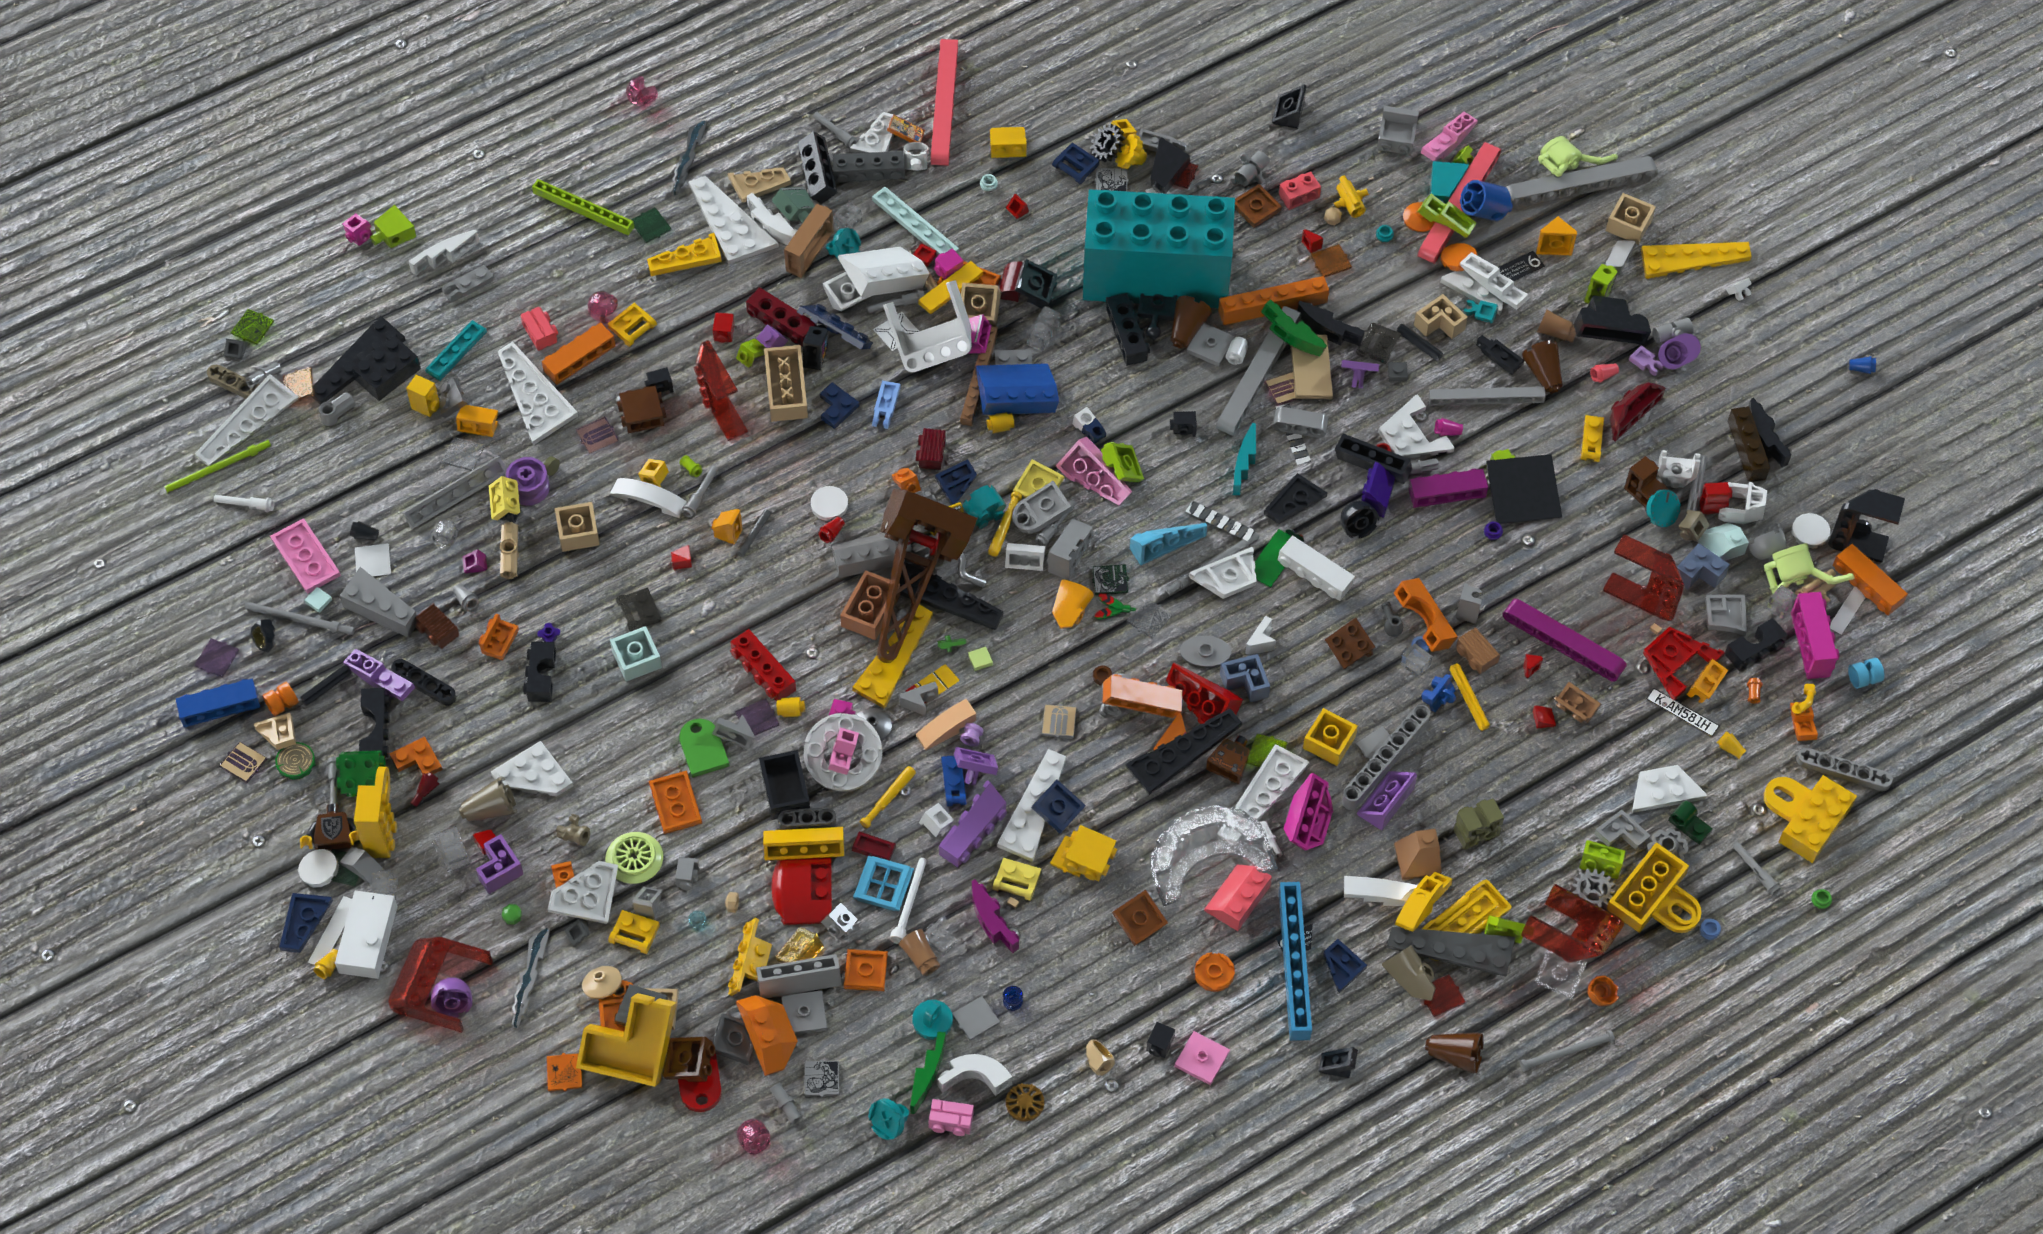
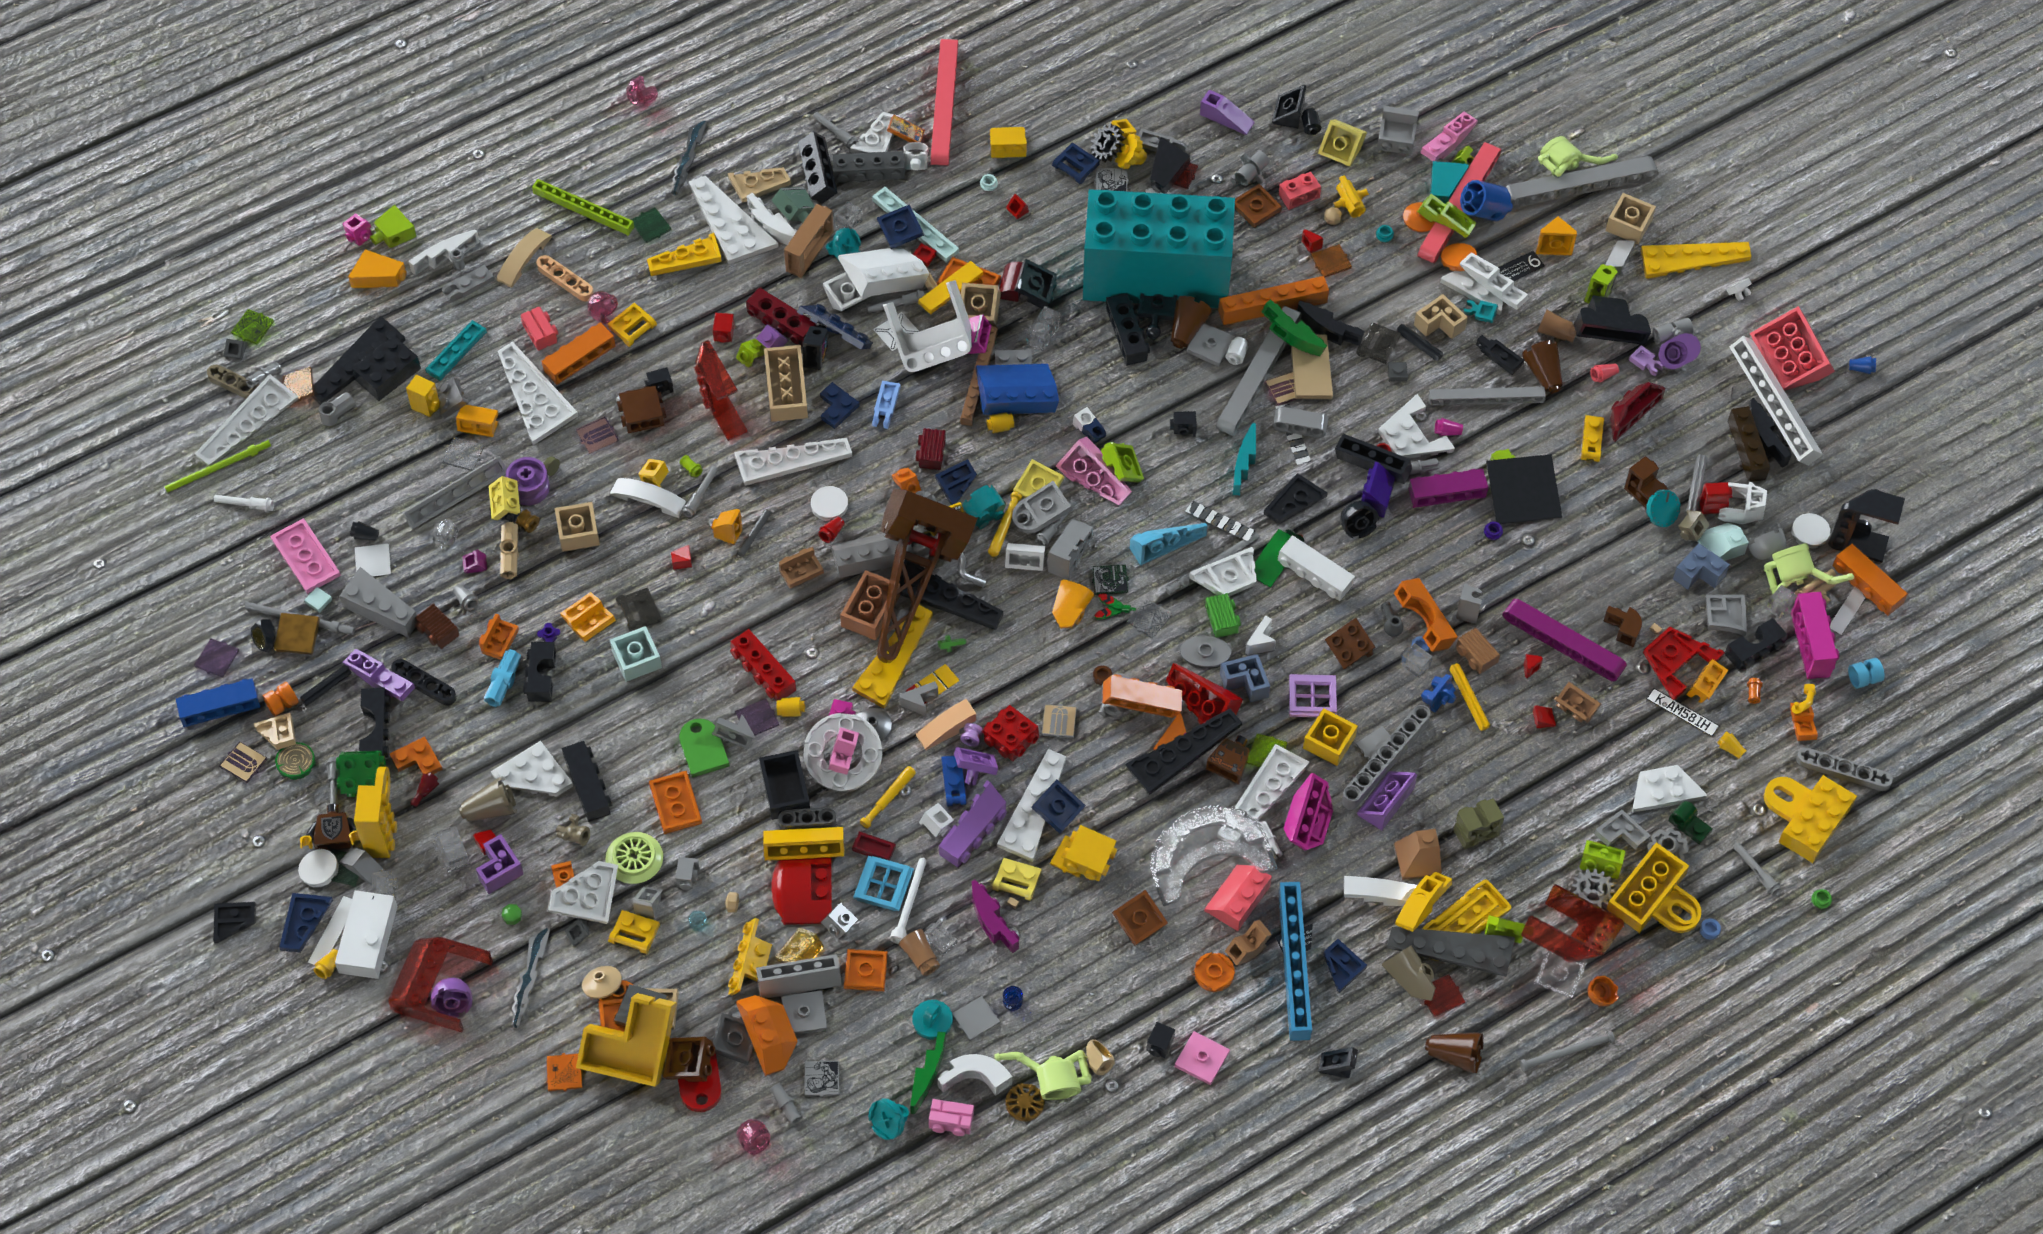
dark pink brick [934,248,964,280] -> none
yellowish green tile [968,647,993,671] -> none
medium lavender tile [1341,360,1379,388] -> none
clear red windscreen [1603,535,1685,621] -> none
white piece [1658,450,1700,488] -> none
none -> black wing [213,902,256,943]
none -> pearl gold tile [274,613,320,655]
none -> light orange slope [348,249,407,288]
none -> light grey pin [450,249,465,271]
none -> medium azure piece [484,649,522,707]
none -> tan slope [496,228,552,288]
none -> pearl gold wheel [516,509,540,533]
none -> light nougat beam [536,255,594,301]
none -> light orange slope [560,592,616,642]
none -> black brick [562,741,612,822]
none -> white wing [734,438,852,486]
none -> medium nougat bracket [779,547,824,589]
none -> dark blue plate [877,204,924,249]
none -> red brick [983,705,1039,761]
none -> yellowish green piece [994,1050,1092,1100]
none -> medium lavender slope [1200,90,1255,135]
none -> bright green brick [1205,593,1241,638]
none -> medium nougat brick [1225,920,1272,966]
none -> lavender piece [1289,674,1337,718]
none -> black brick [1301,108,1322,135]
none -> light yellow slope [1318,119,1367,166]
none -> reddish brown brick [1603,606,1642,647]
none -> white brick [1729,336,1823,466]
none -> coral slope [1750,306,1835,391]

